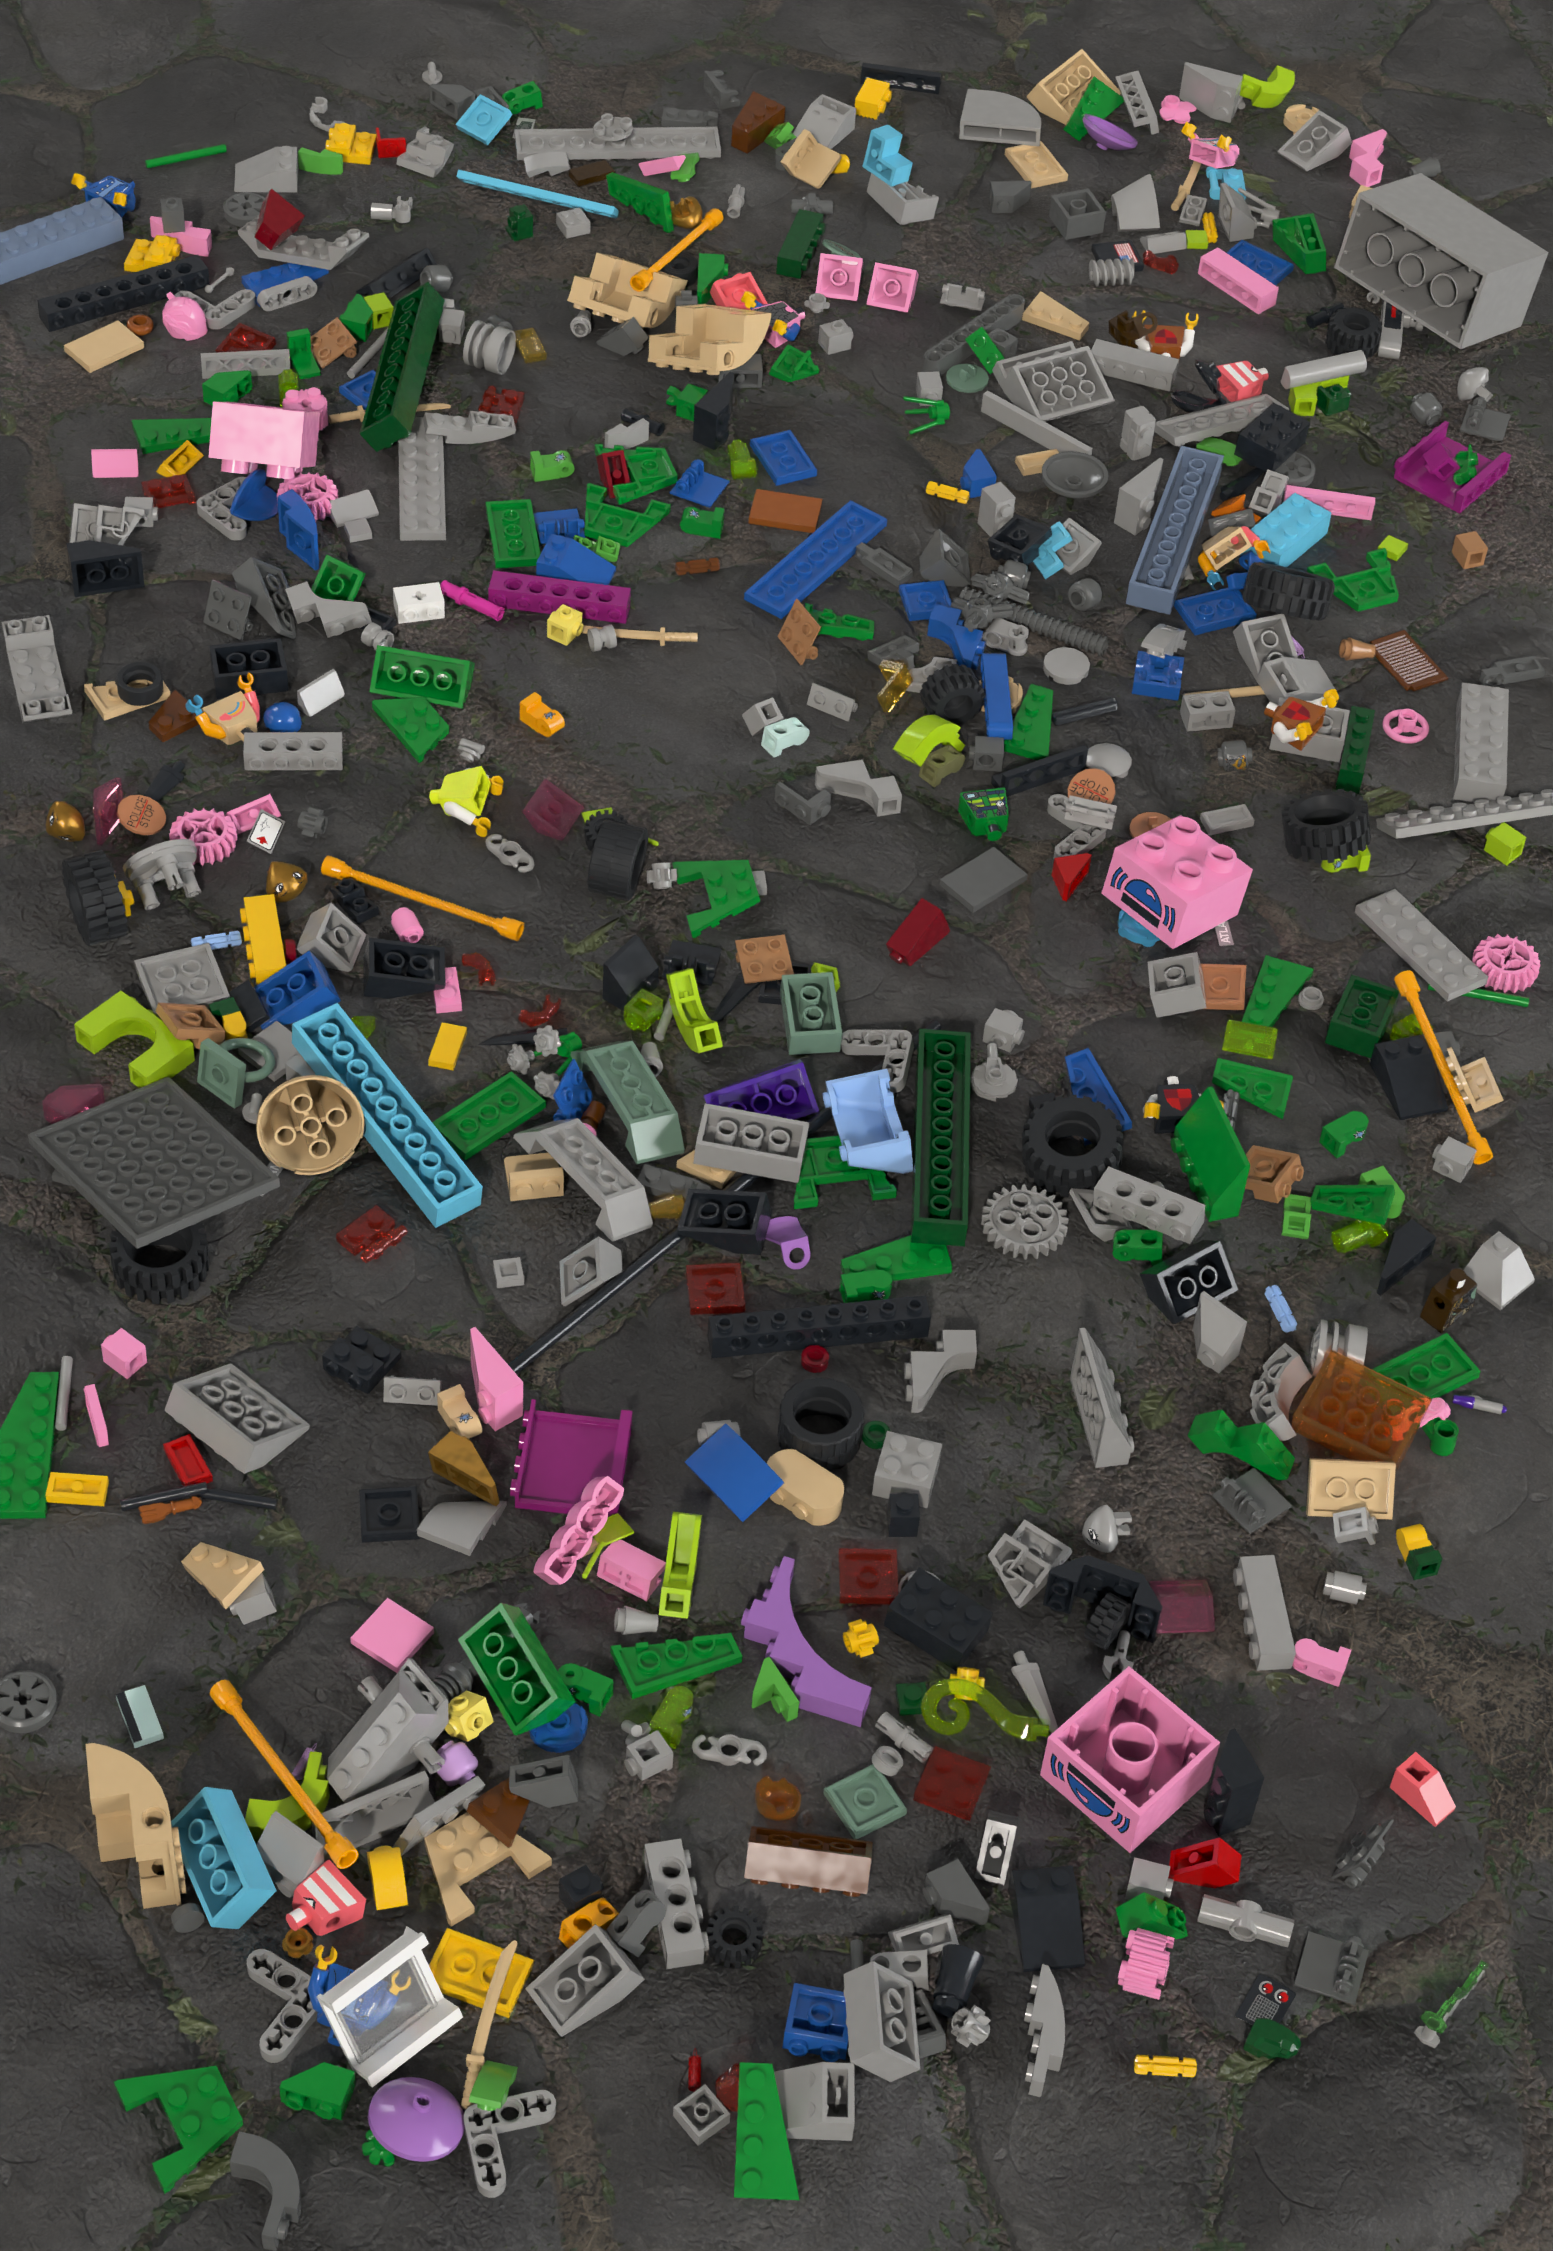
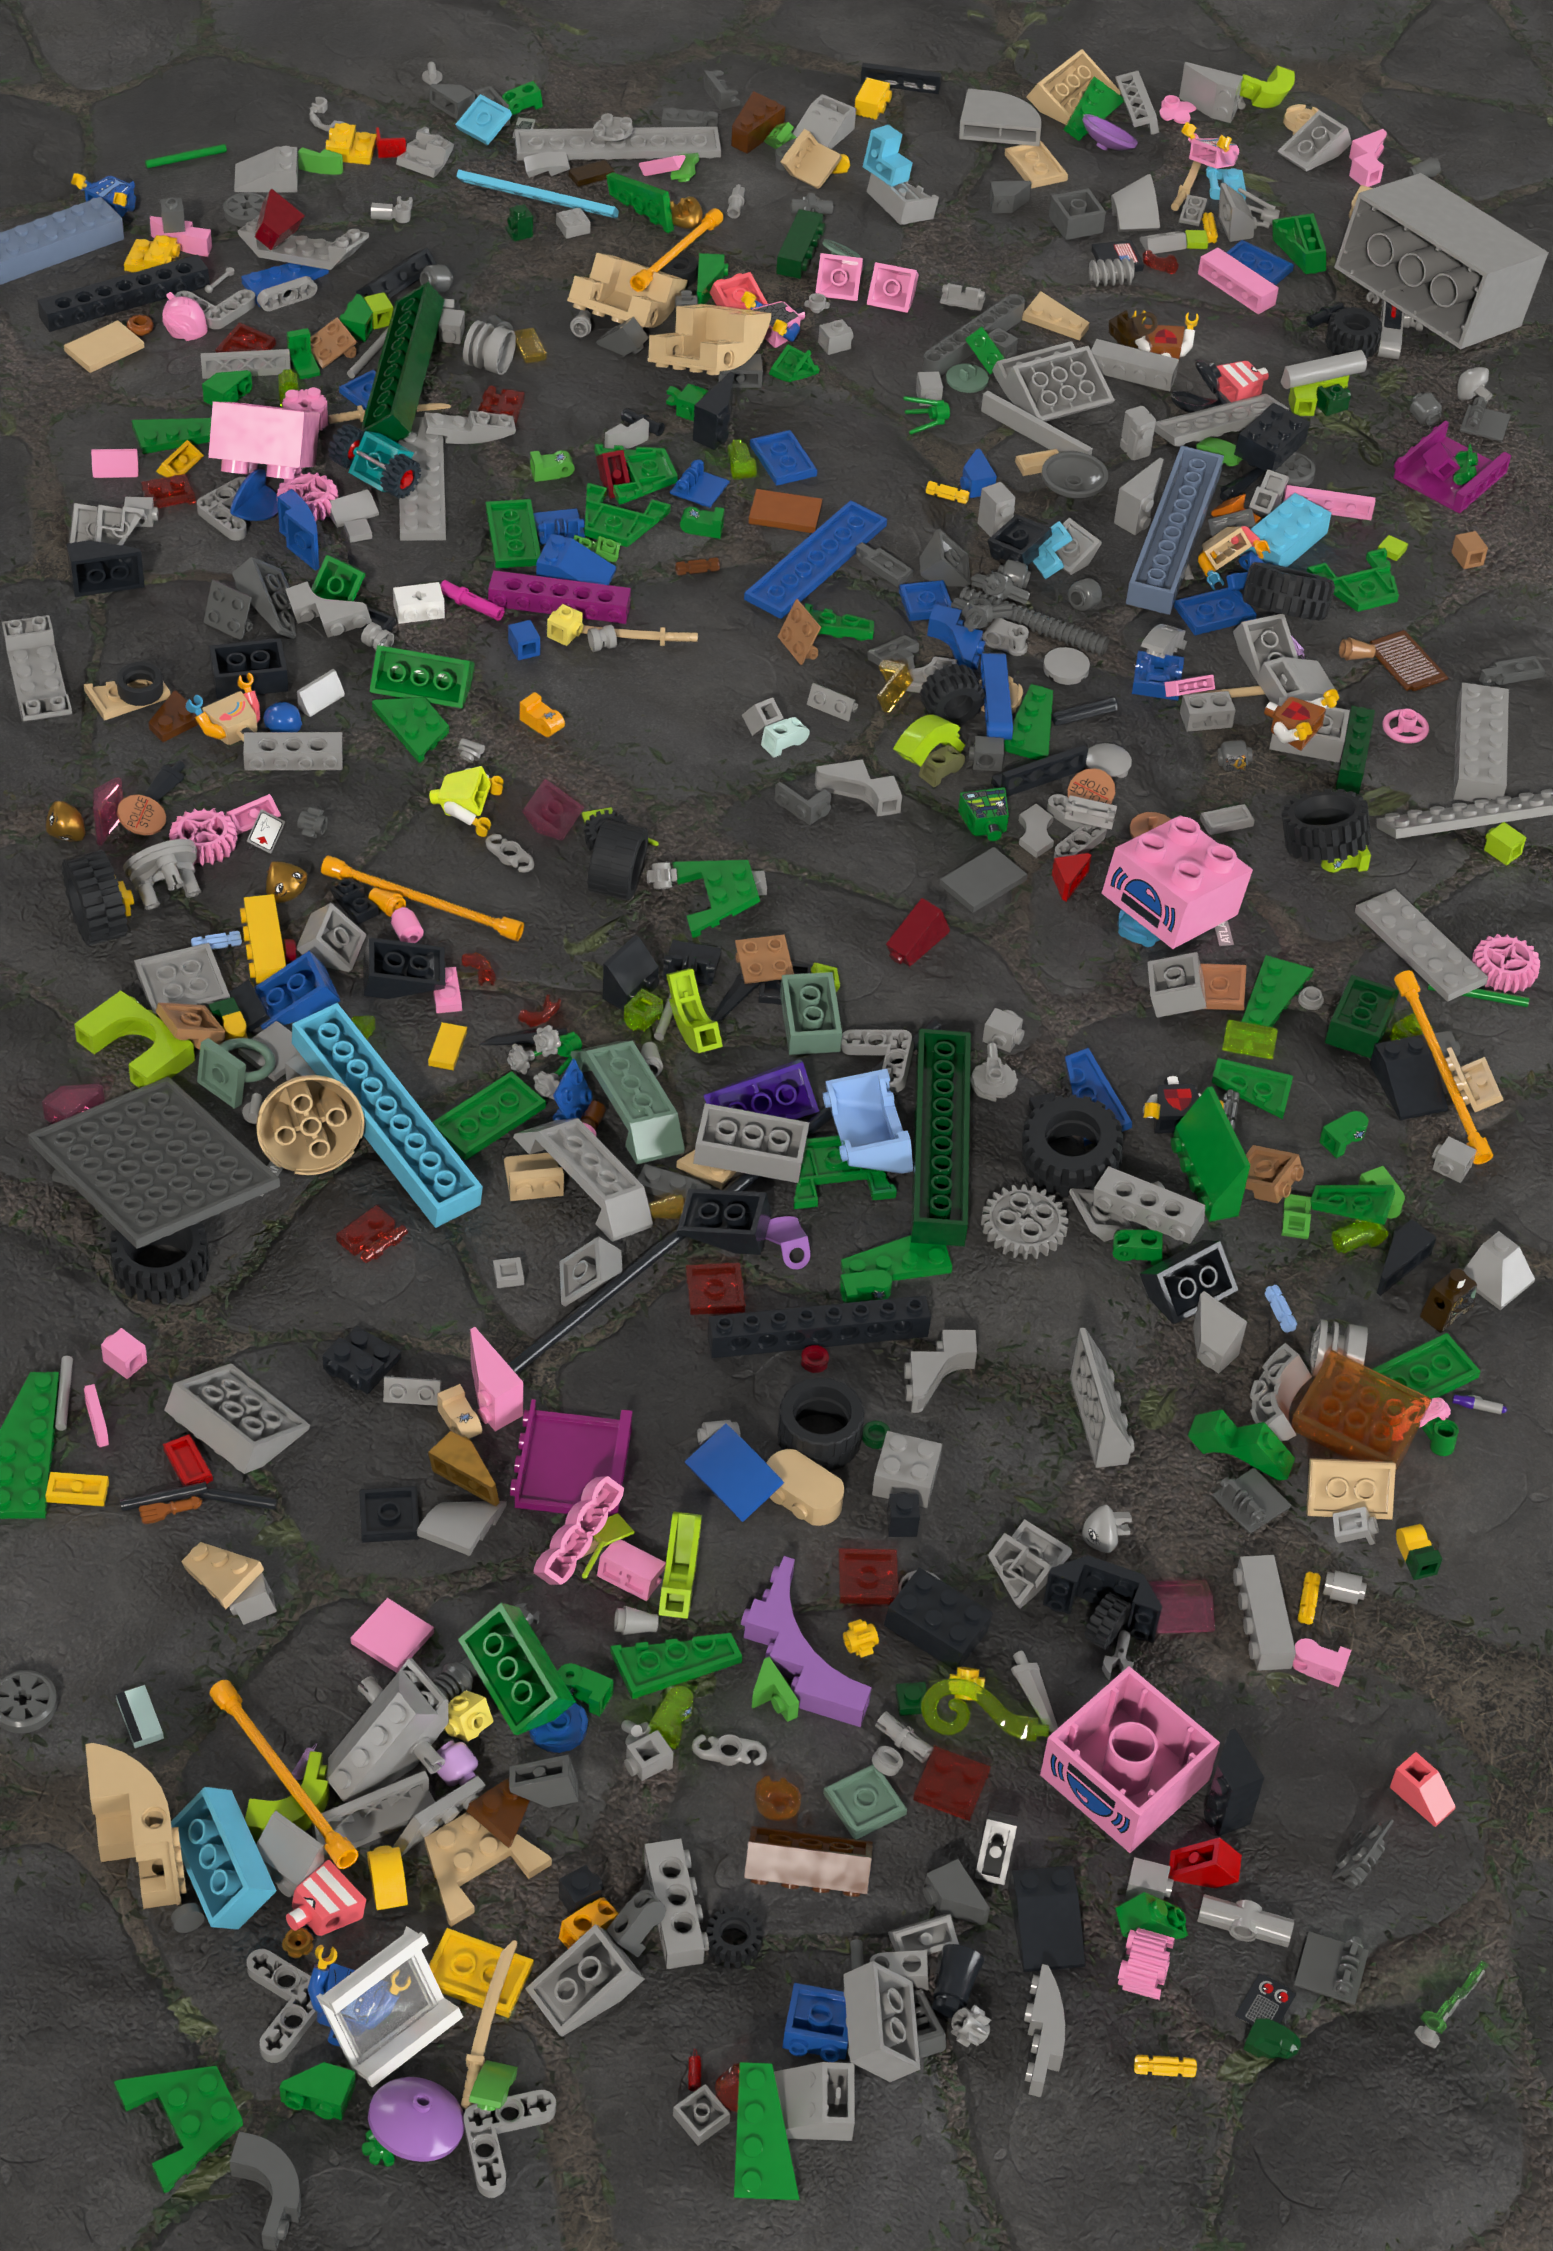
none -> brick [328,424,421,499]
none -> light orange cone [369,888,406,917]
none -> blue brick [508,620,540,660]
none -> light grey tile [1018,804,1054,858]
none -> bright pink piece [1165,675,1215,697]
none -> yellow axle [1298,1572,1321,1625]

